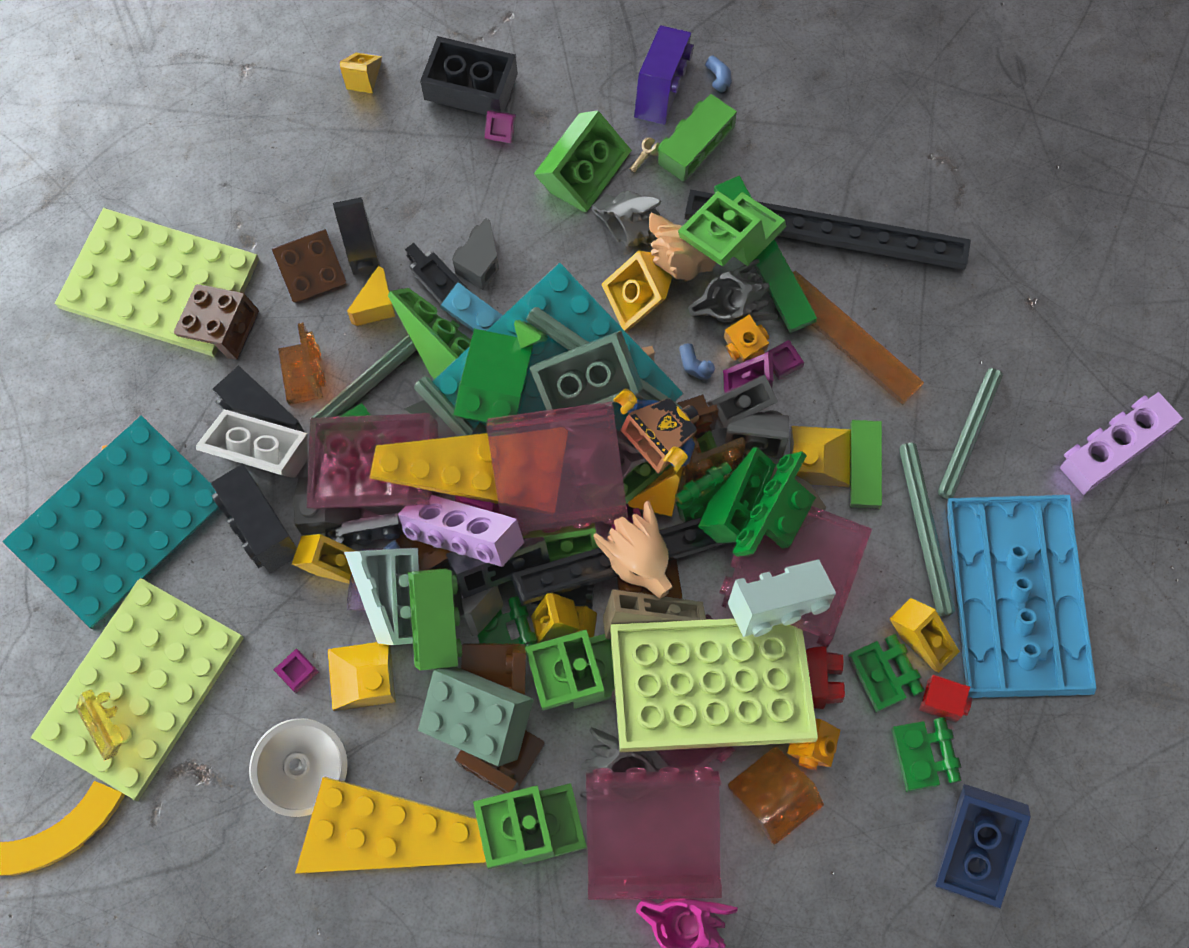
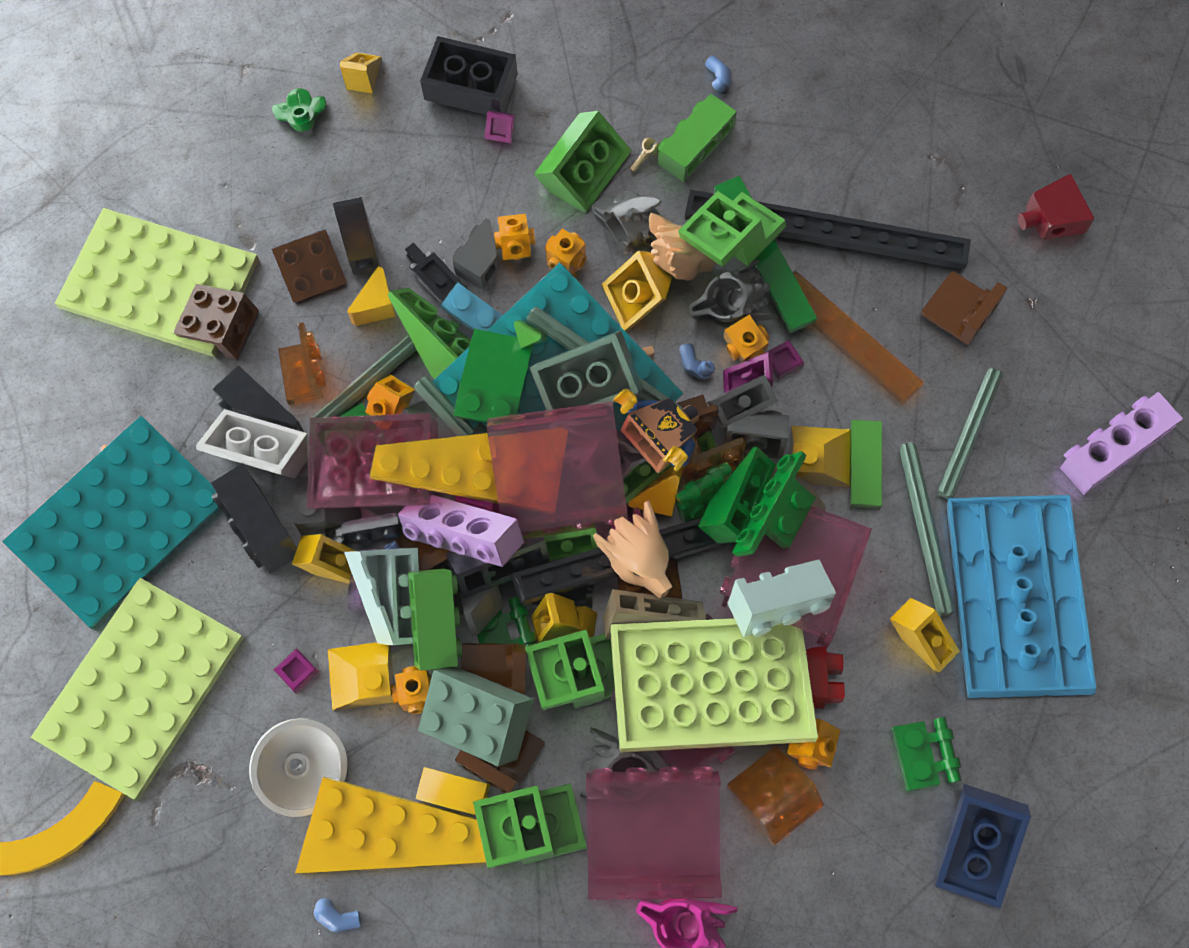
clear yellow plate [76,689,122,761] -> none
dark purple wedge [634,25,694,125] -> none
green plate [848,634,925,713] -> none
red brick [919,675,972,723] -> none
none -> green plate [272,88,326,132]
none -> medium blue arm [314,898,362,932]
none -> light orange brick [365,375,415,427]
none -> light orange brick [391,666,432,714]
none -> yellow slope [415,767,490,815]
none -> light orange brick [494,214,535,260]
none -> light orange brick [545,228,587,276]
none -> reddish brown bracket [921,271,1008,346]
none -> dark red torso [1018,174,1095,240]

